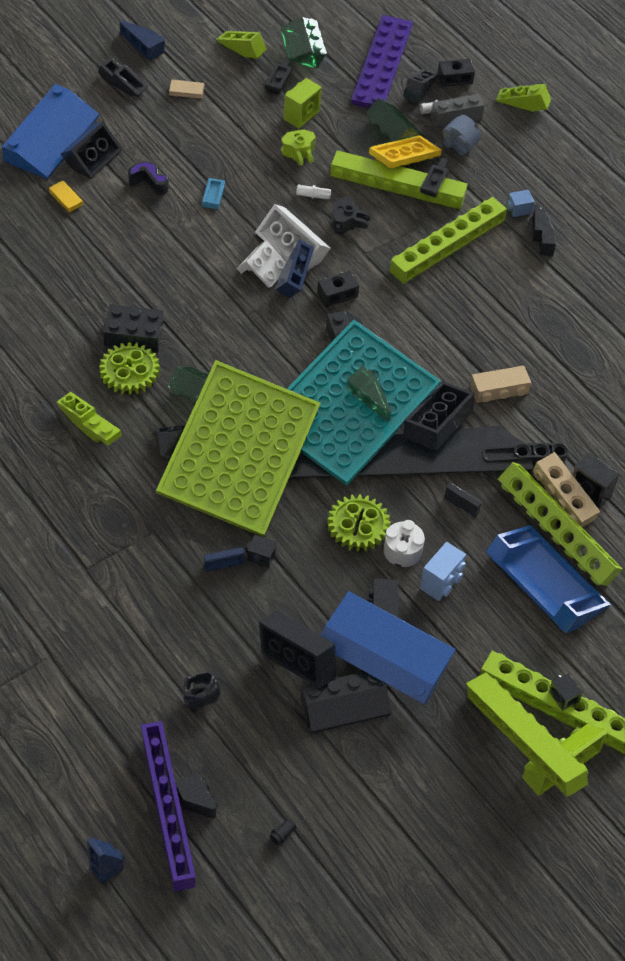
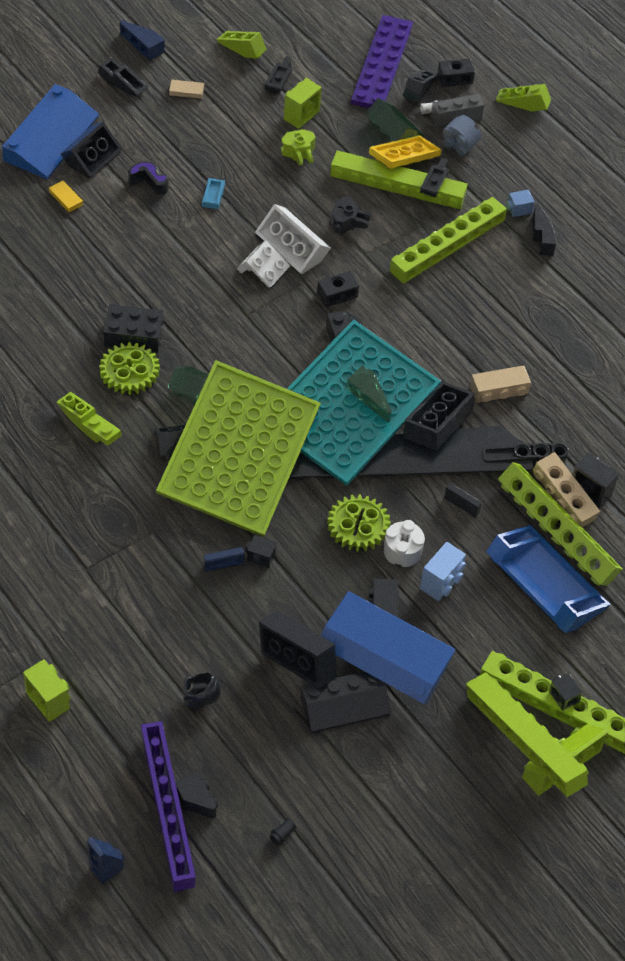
dark blue slope [275,239,314,298] -> none
clear green slope [281,17,326,68] -> none
white axle [296,184,331,199] -> none
none -> lime brick [23,659,71,722]

